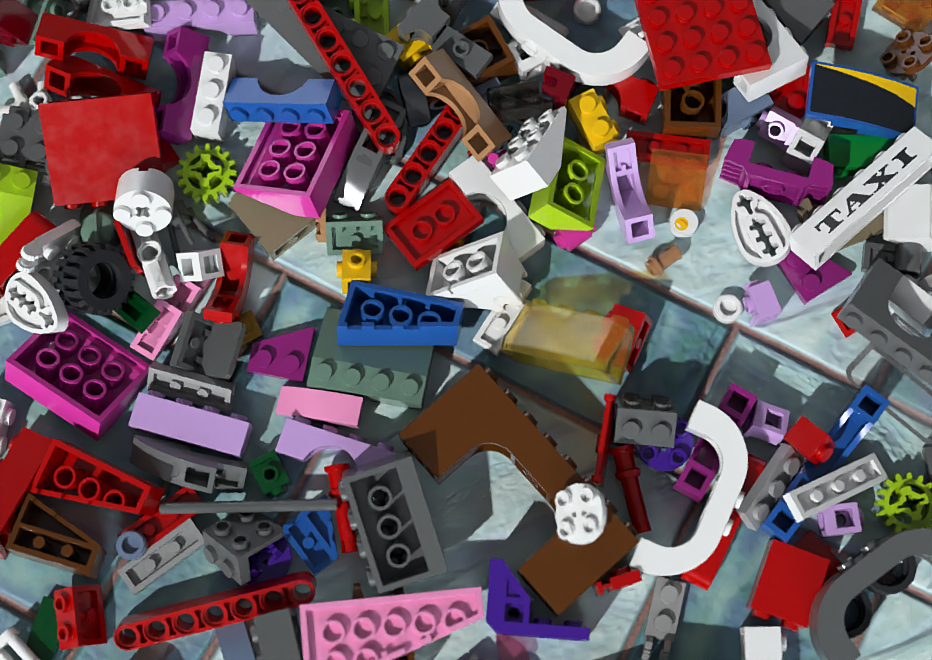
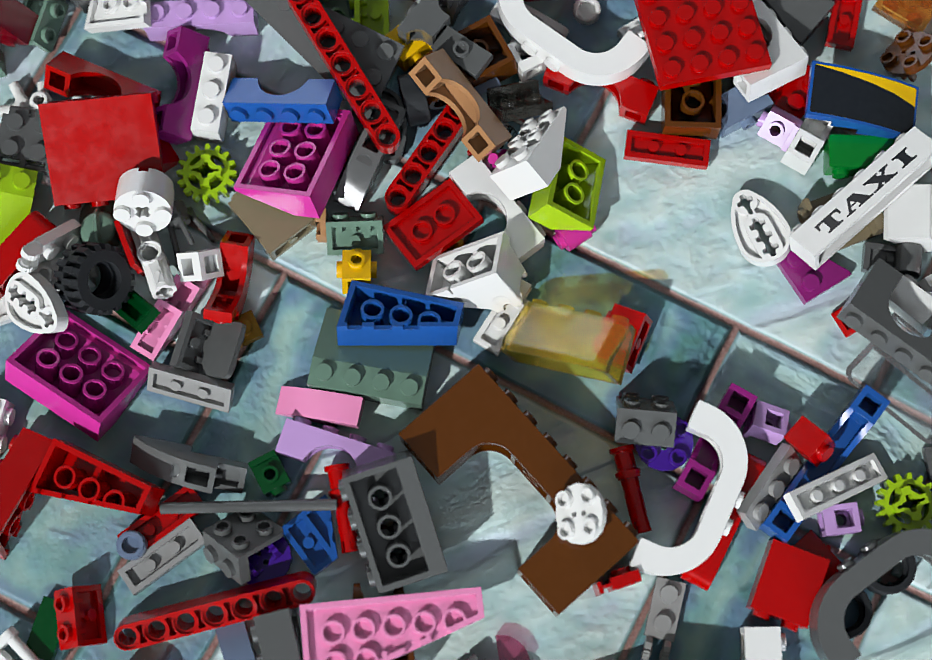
reddish brown wedge [5,492,107,580] -> none
red arch [34,12,154,80] -> none
lavender brick [128,390,254,460] -> none
magenta wing [247,327,315,383] -> none
dark purple bracket [486,558,590,642] -> none
dark red hinge [540,66,576,112] -> none
yellow brick [567,88,621,155] -> none
red door [591,394,617,487] -> none
lavender arch [605,138,655,244] -> none
clear orange plate [645,148,709,211] -> none
medium nougat pin [645,243,682,276] -> none
white tile [669,209,698,238] -> none
white tile [713,294,743,324] -> none
magenta plate [719,139,834,207] -> none
lavender brick [742,279,782,327] -> none

